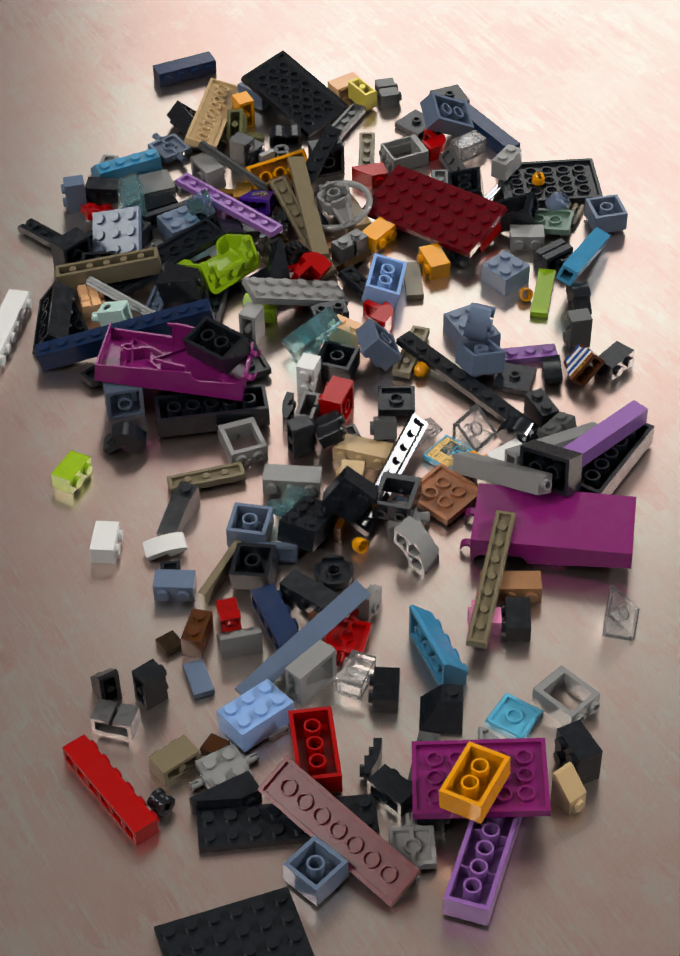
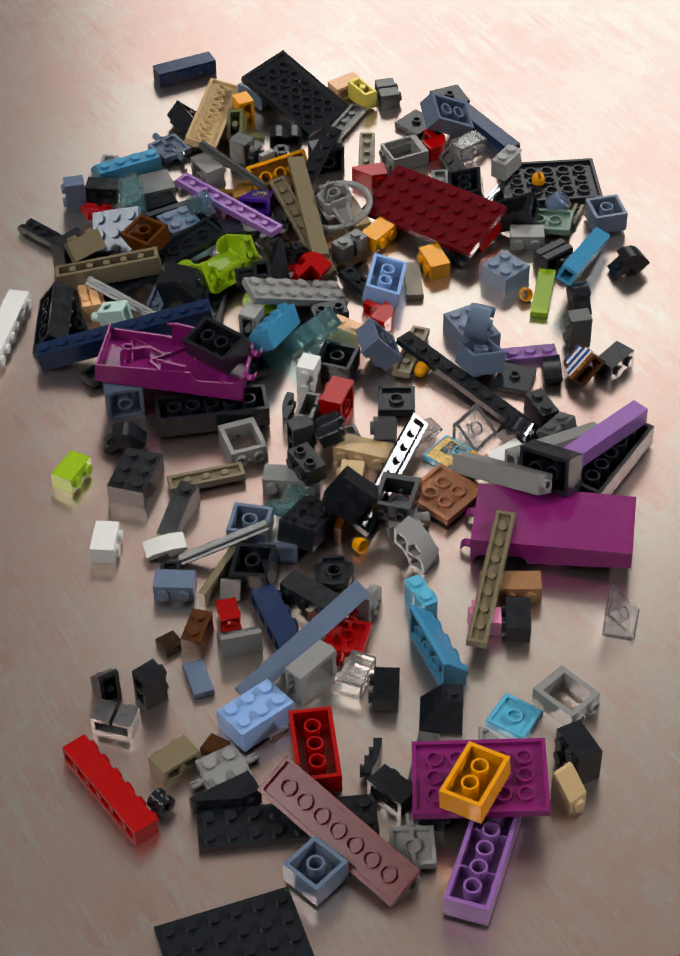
none -> dark tan brick [63,227,106,263]
none -> black brick [107,447,164,509]
none -> reddish brown slope [120,214,171,252]
none -> axle [178,519,270,566]
none -> light grey tile [220,578,242,601]
none -> black brick [234,260,272,287]
none -> dark azure slope [248,303,300,352]
none -> black brick [286,442,327,487]
none -> medium azure brick [405,575,438,618]
none -> black brick [607,245,650,279]

